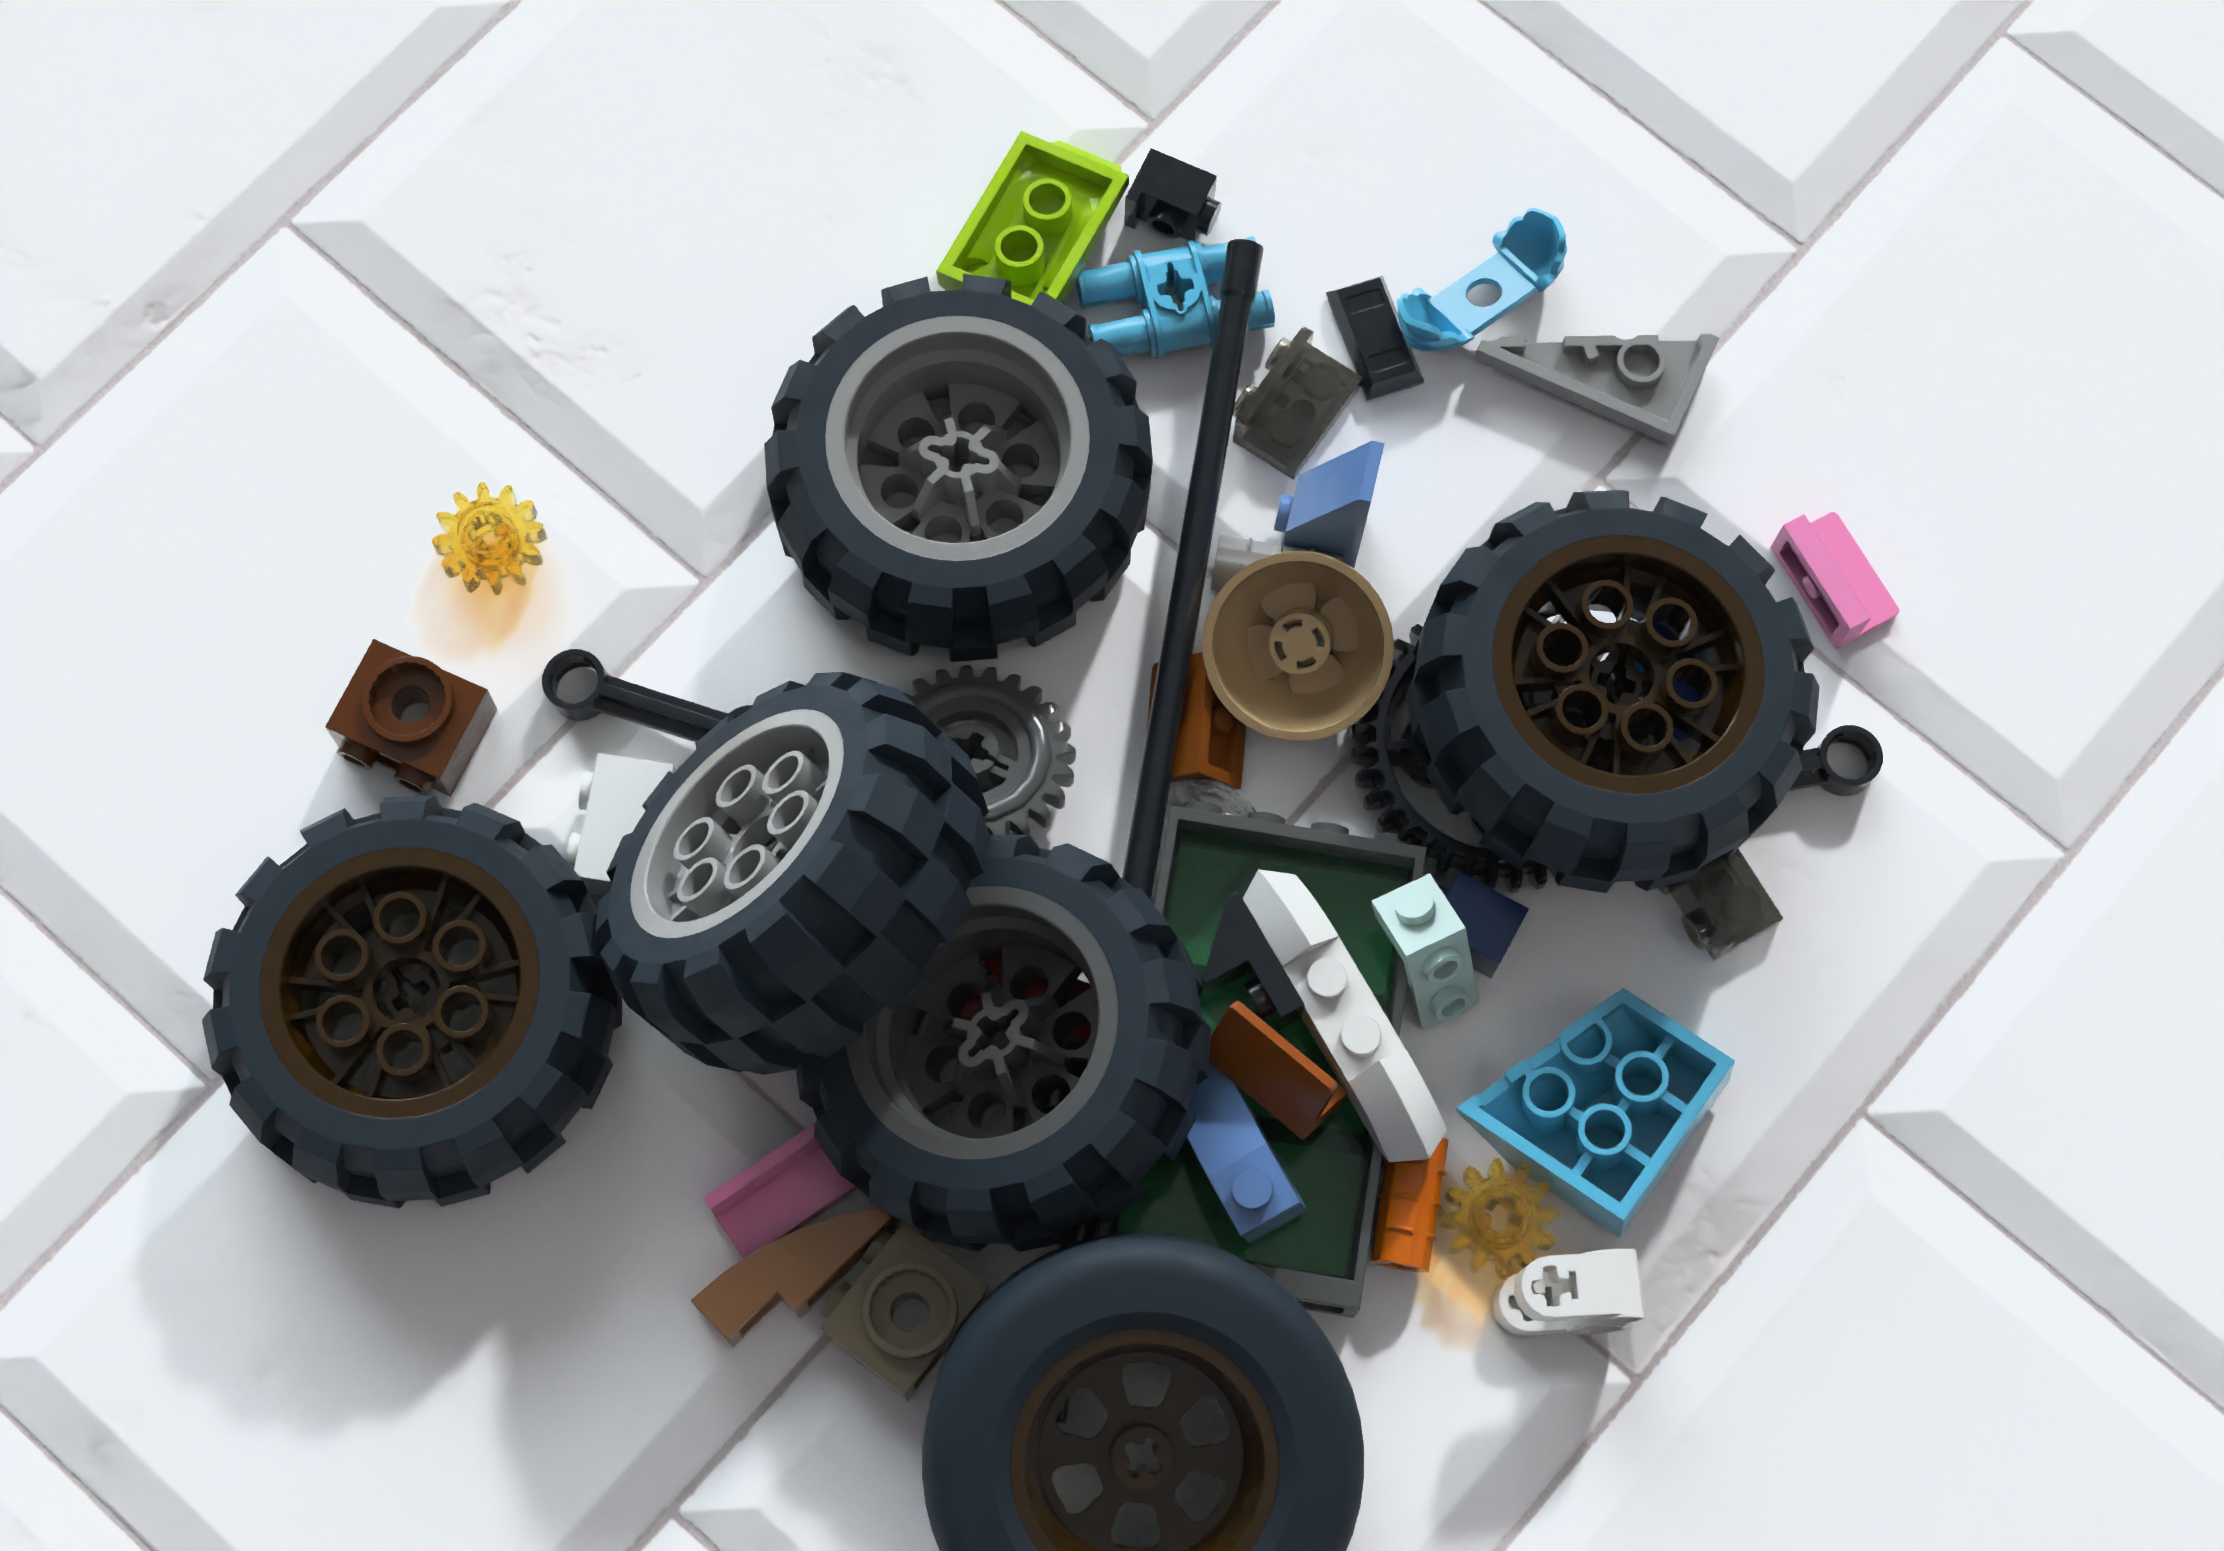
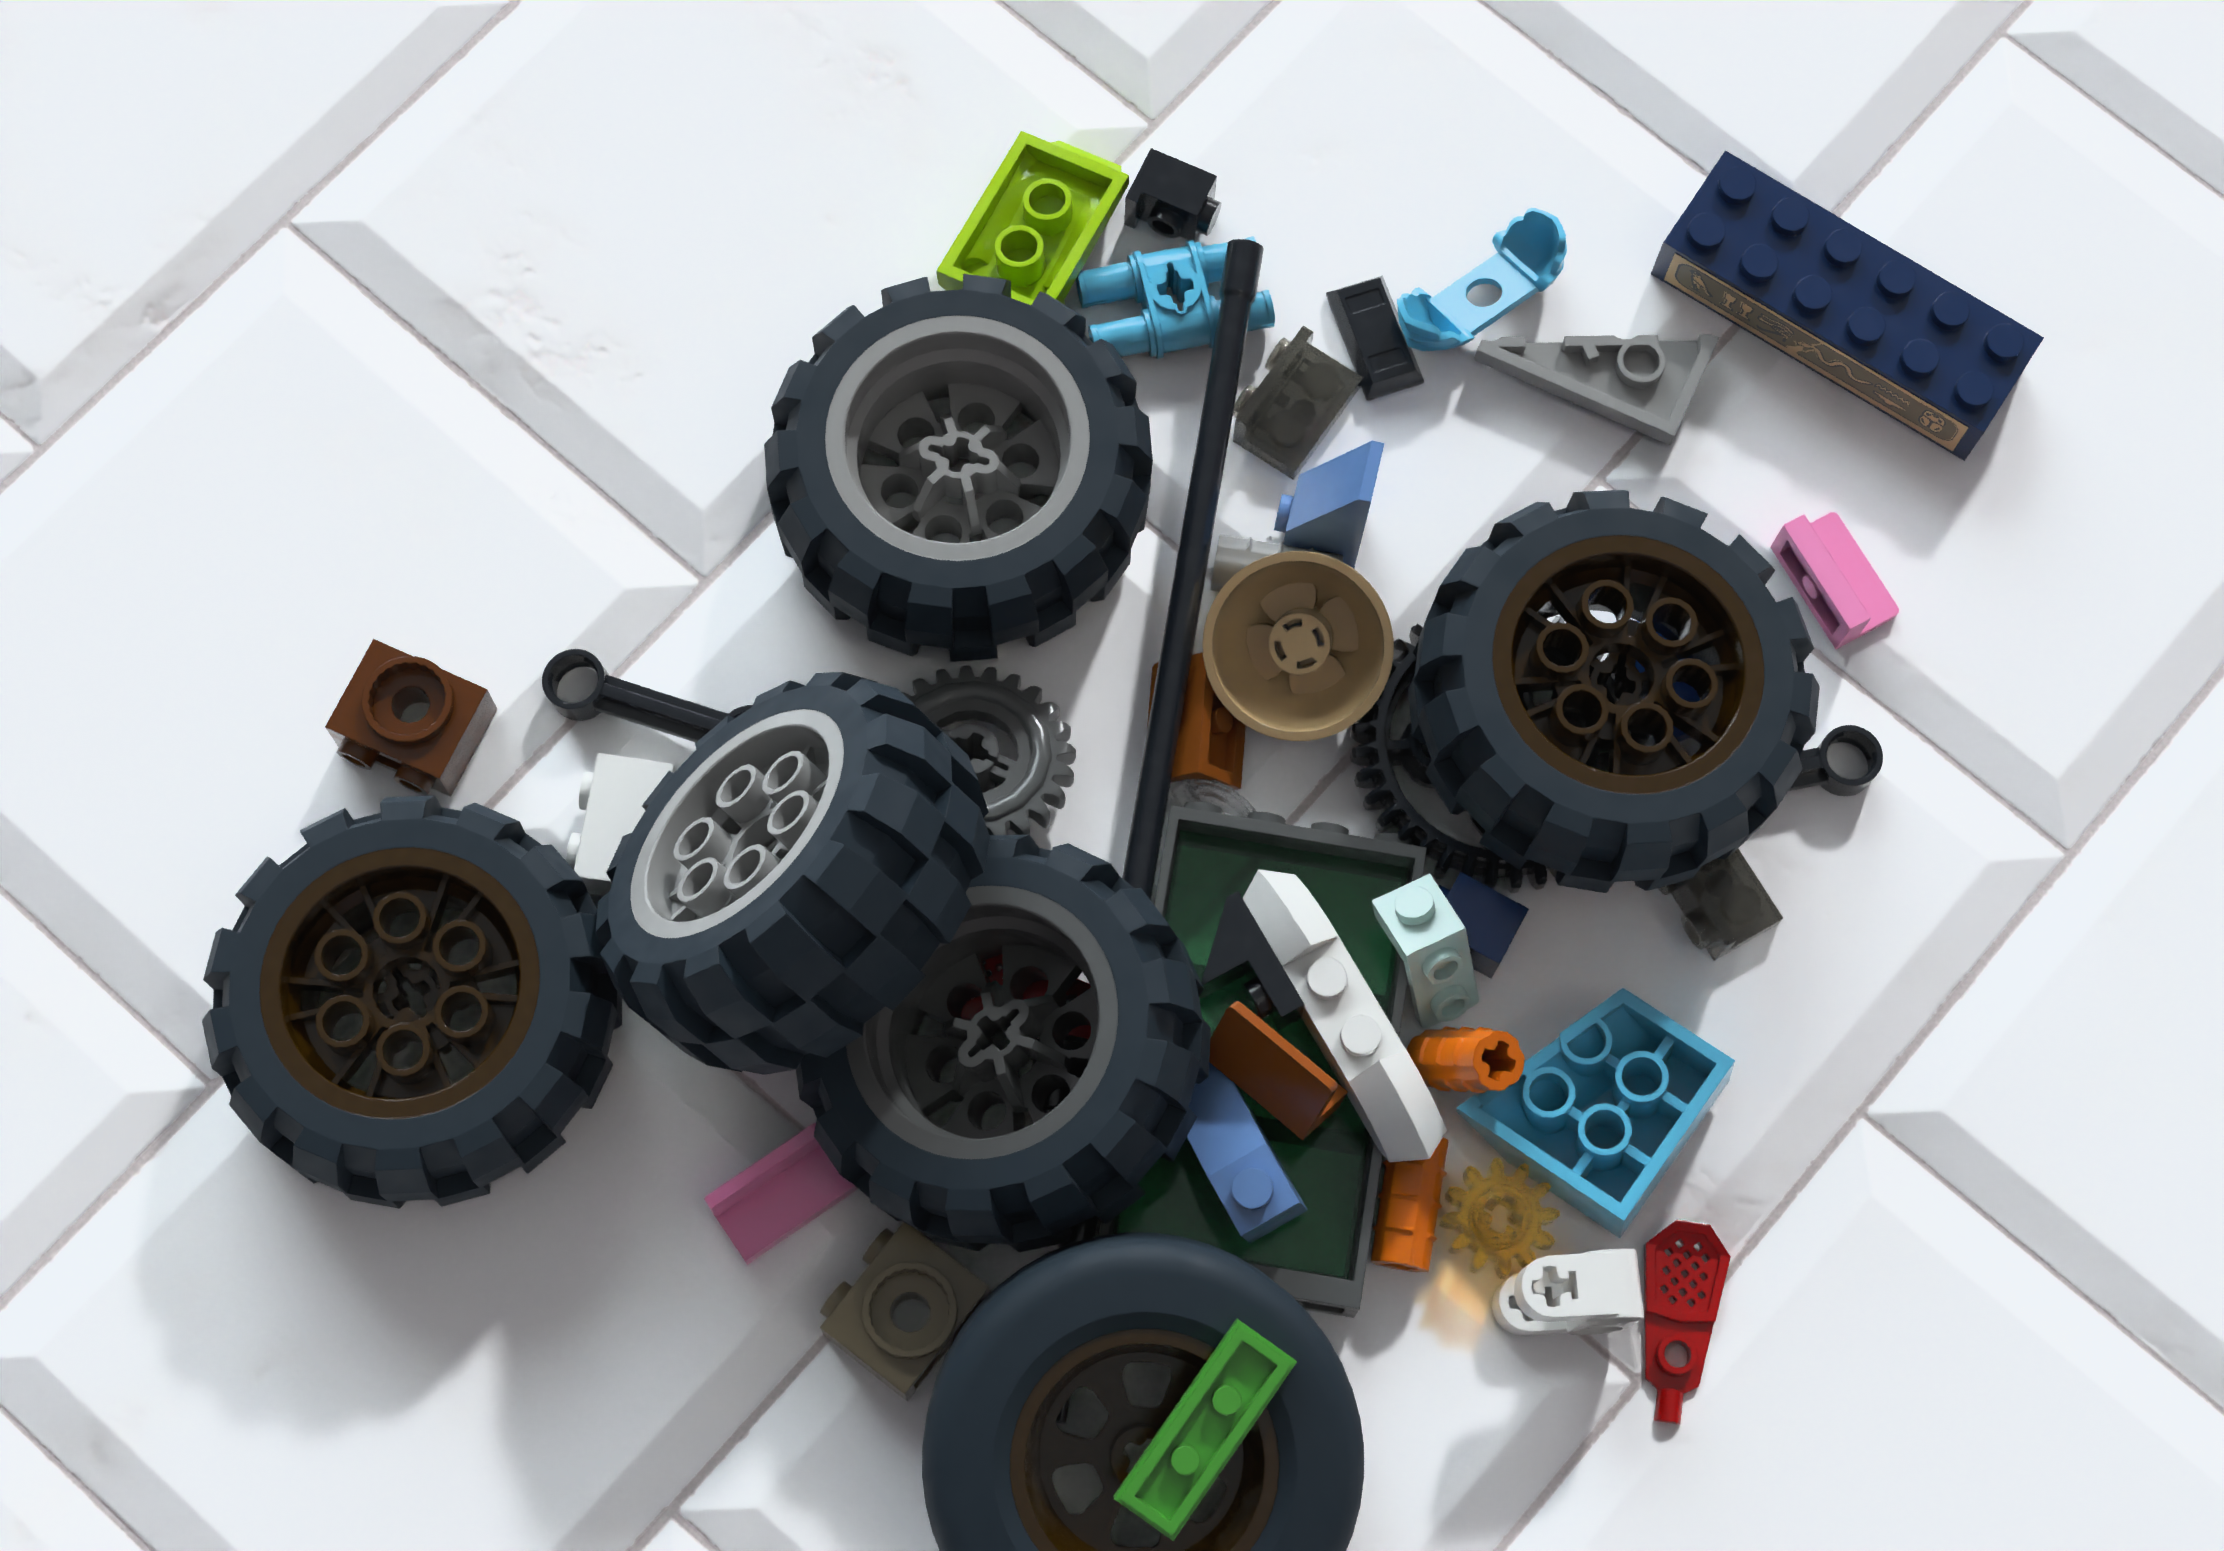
clear yellow gear [432,482,548,596] -> none
medium nougat slope [690,1207,896,1347] -> none
none -> bright green tile [1113,1318,1297,1541]
none -> orange axle [1406,1026,1525,1093]
none -> red piece [1643,1219,1731,1425]
none -> dark blue brick [1651,150,2044,461]

